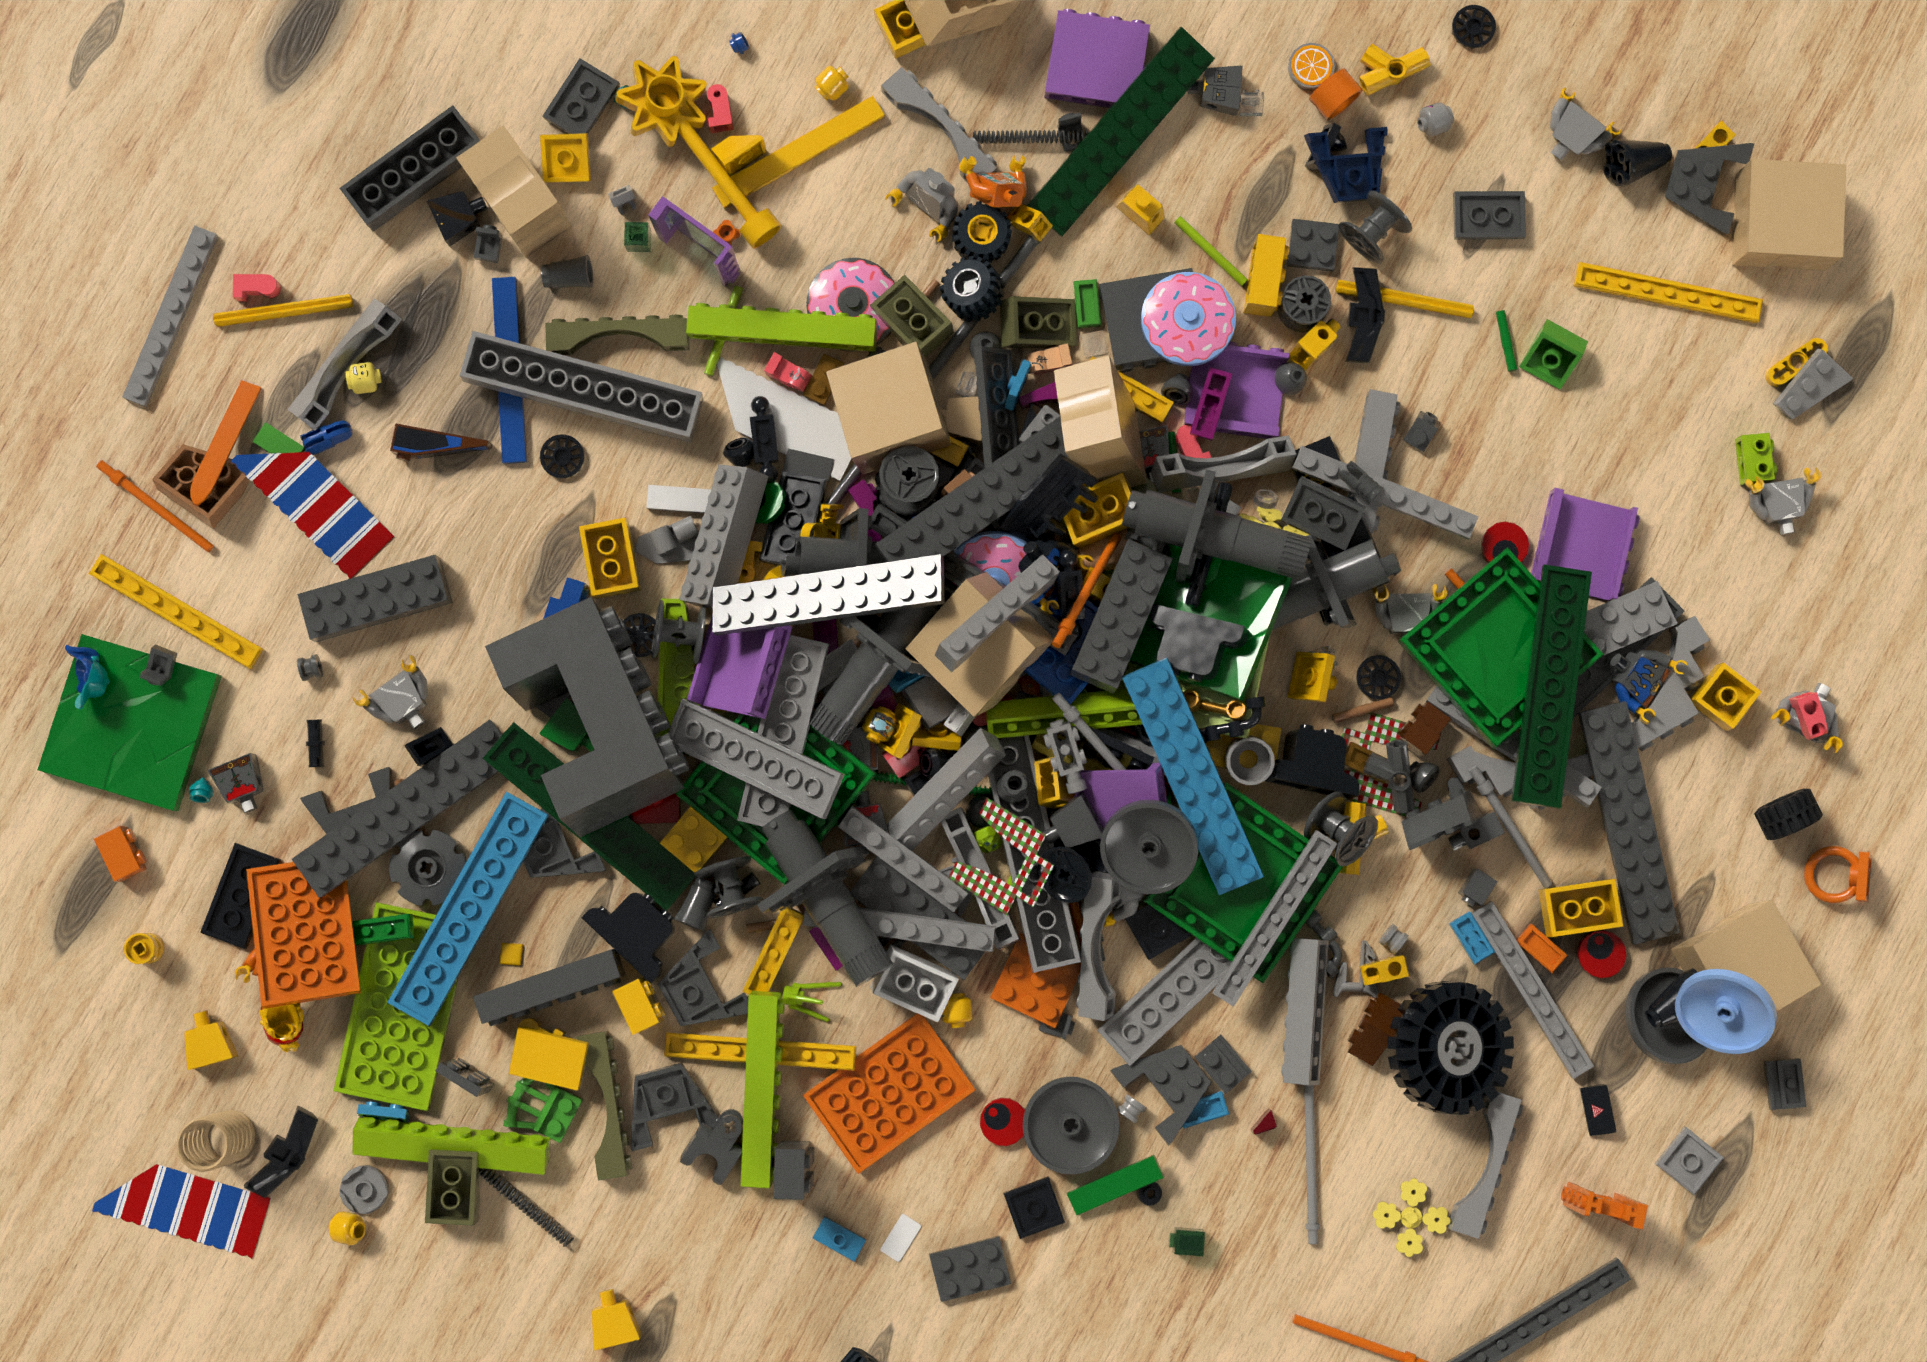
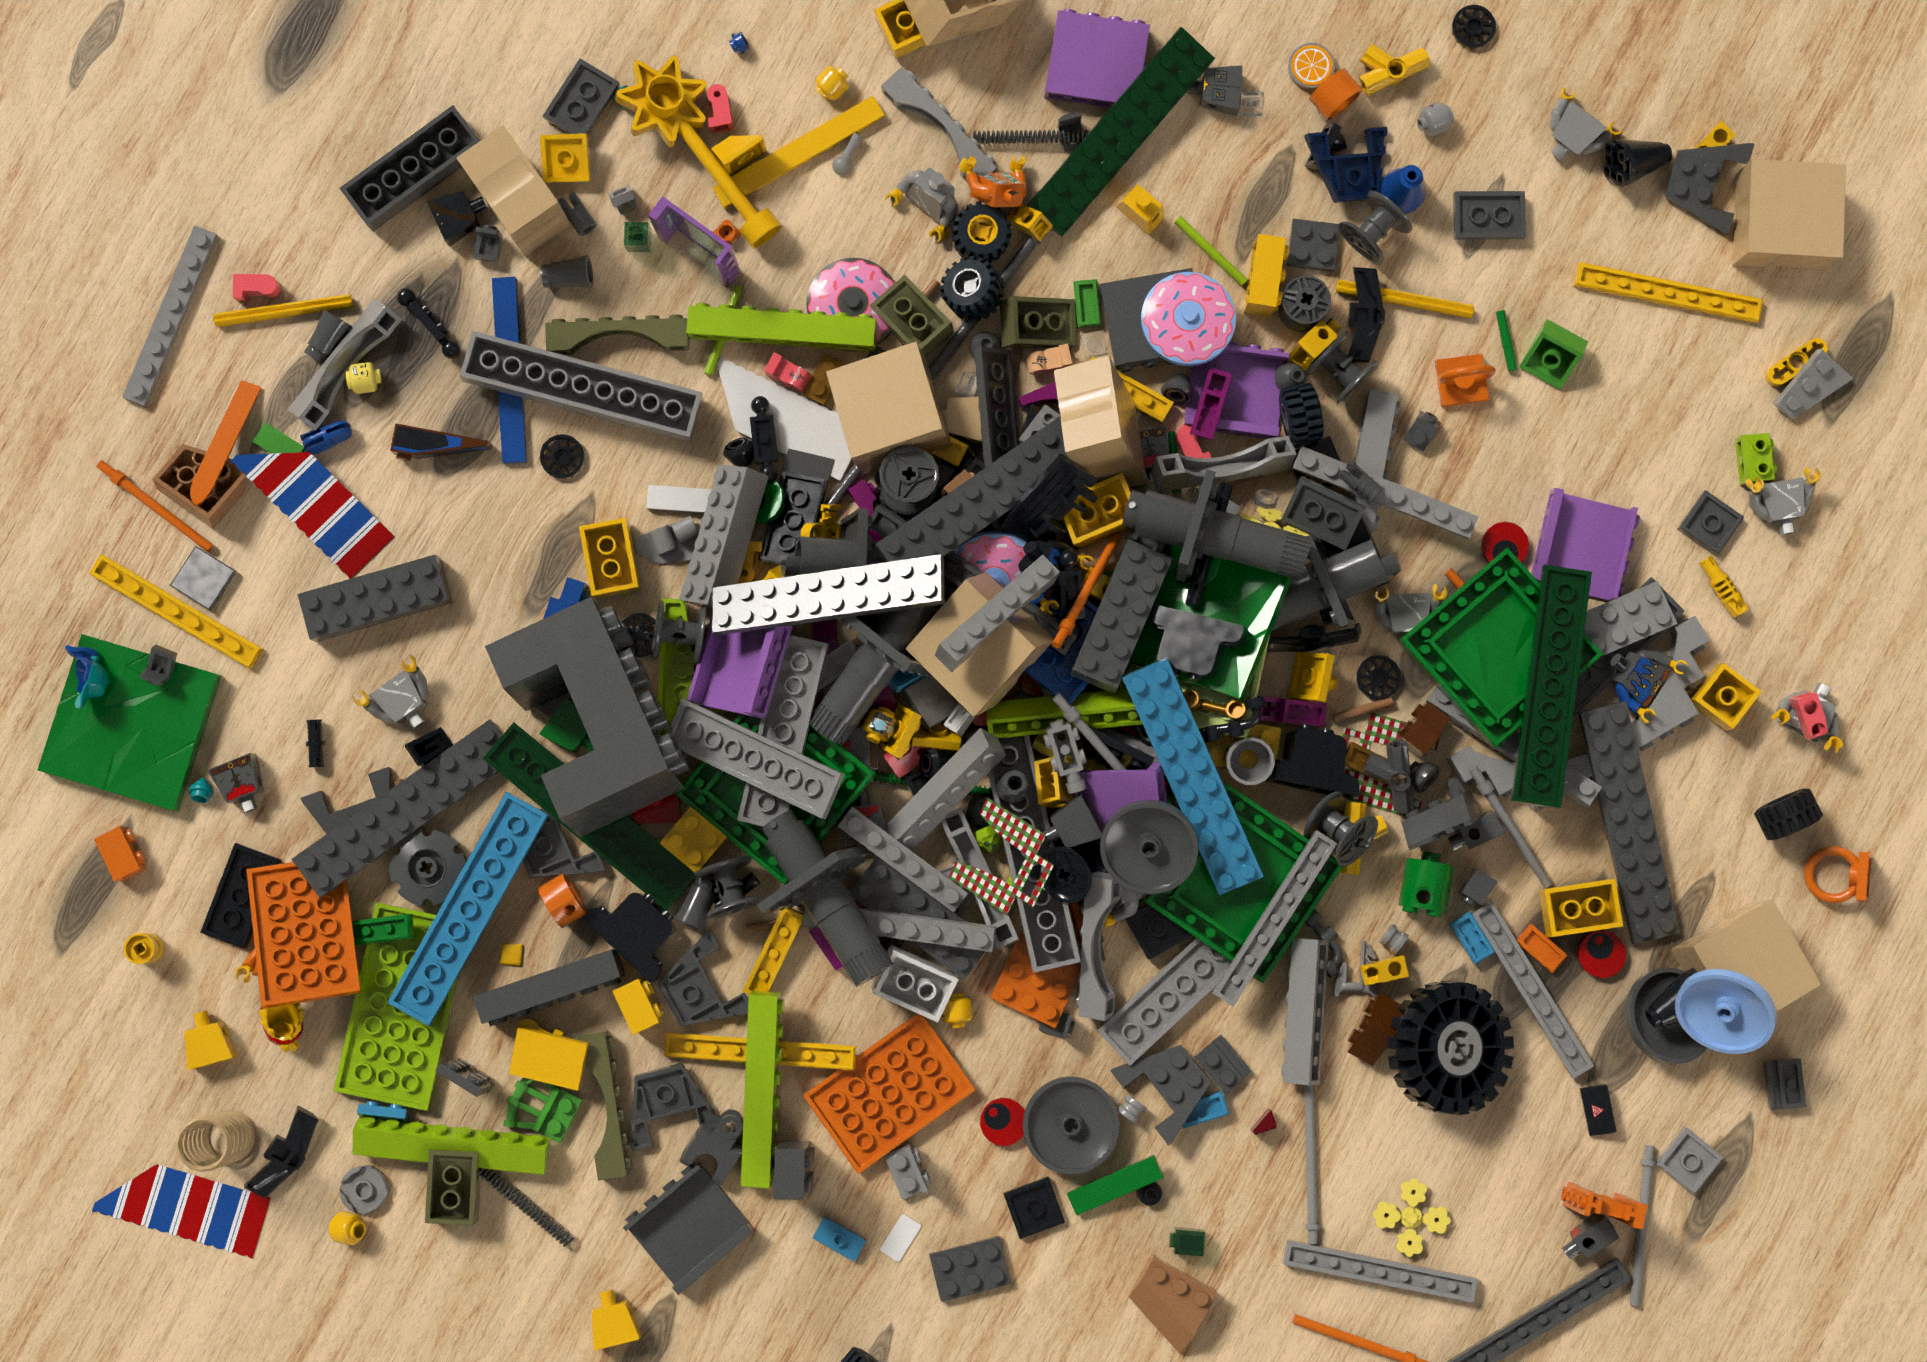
dark grey wheel [297,654,323,681] -> none
lime plant [782,982,842,1022] -> none
dark azure plate [1005,359,1031,410] -> none
light grey arch [1447,1092,1523,1239] -> none
none -> flat silver tile [170,546,237,611]
none -> dark grey plant [304,309,352,363]
none -> black plate [397,288,461,359]
none -> orange piece [538,873,587,928]
none -> dark grey hinge [557,192,597,236]
none -> dark grey panel [623,1163,755,1295]
none -> light grey bar [832,133,862,175]
none -> light grey bracket [884,1143,931,1200]
none -> medium nougat wedge [1128,1254,1217,1354]
none -> magenta slope [1257,695,1327,727]
none -> black plate [1266,623,1361,652]
none -> black wheel [1279,383,1324,446]
none -> light grey plate [1283,1240,1478,1303]
none -> dark grey piece [1305,331,1379,404]
none -> blue cone [1379,165,1426,214]
none -> green cylinder [1398,851,1454,918]
none -> orange tile [1434,354,1496,407]
none -> dark grey torso [1562,1213,1619,1260]
none -> light grey bar [1630,1145,1656,1306]
none -> dark grey tile [1677,490,1744,556]
none -> yellow hinge [1699,555,1748,618]

